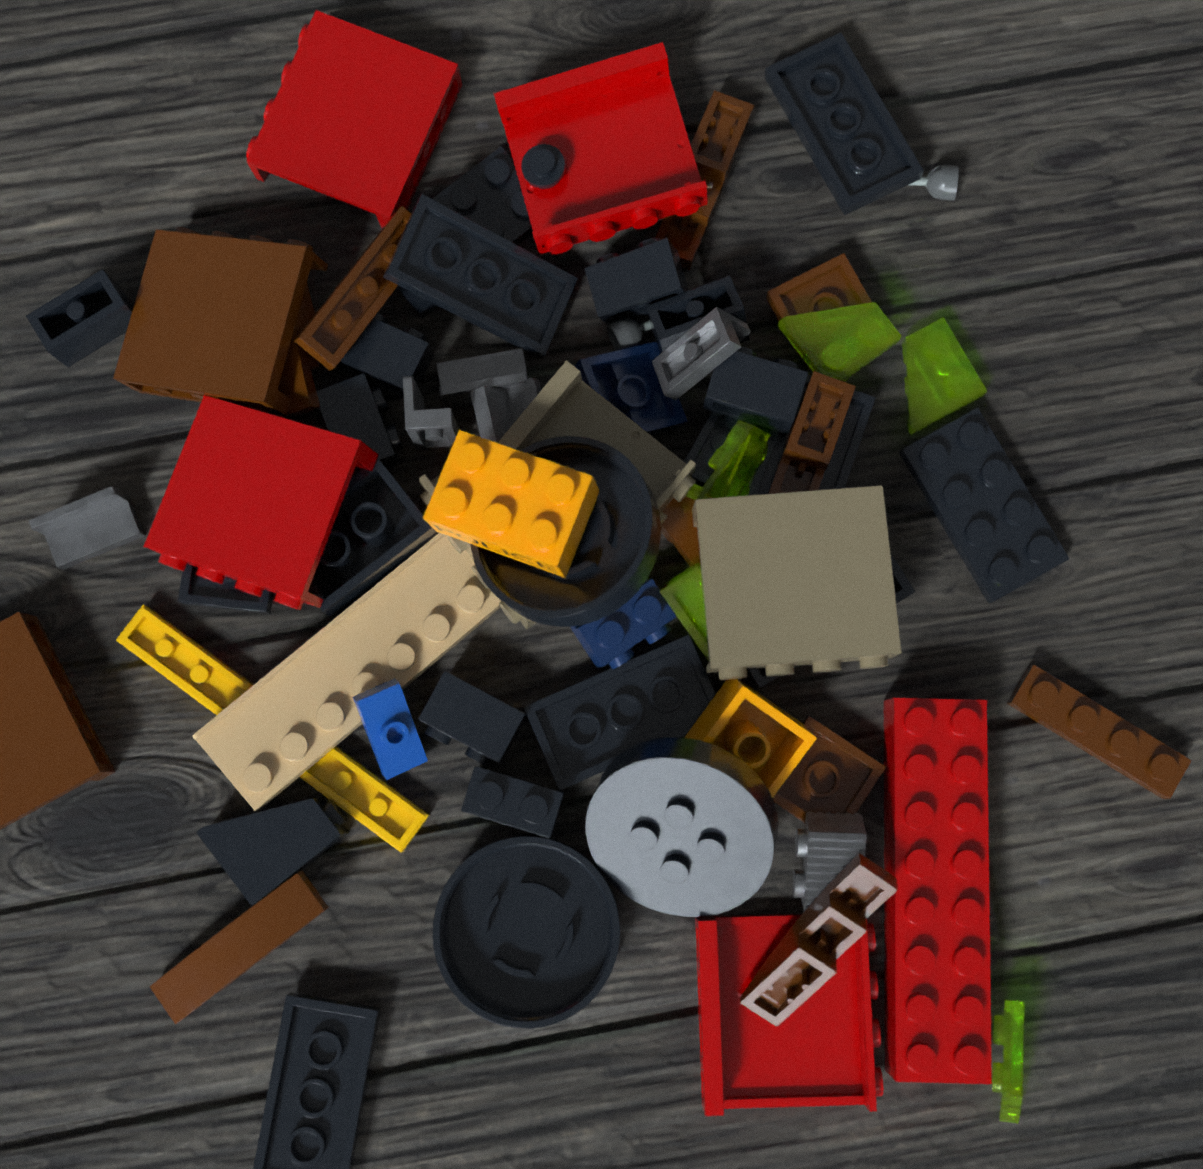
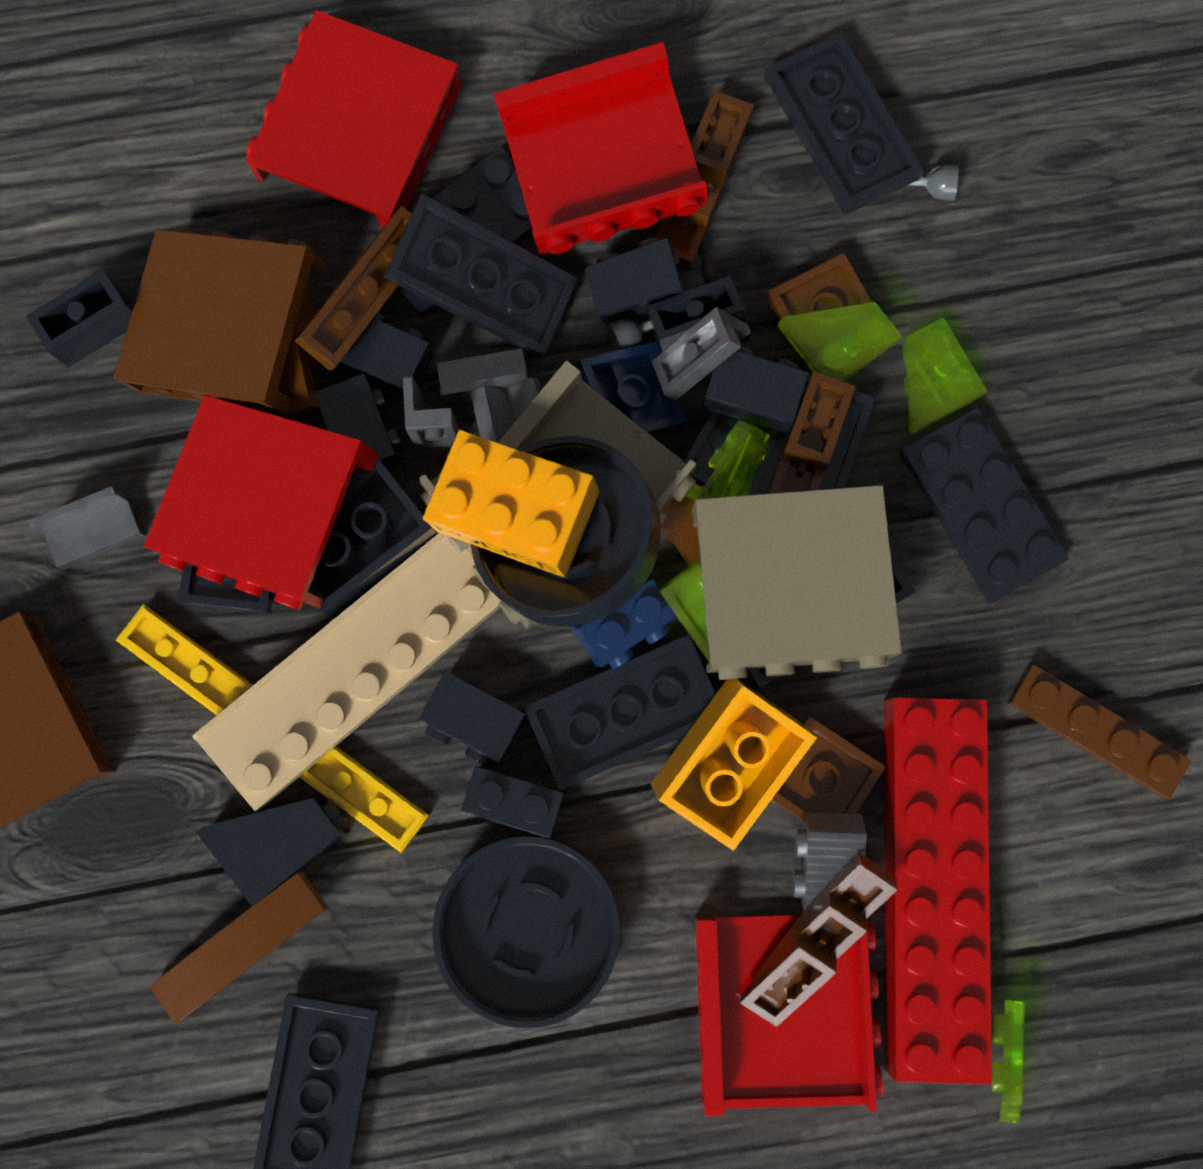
blue plate [353,678,428,780] -> none
black plate [521,144,566,189] -> none
piece [585,737,778,917] -> none

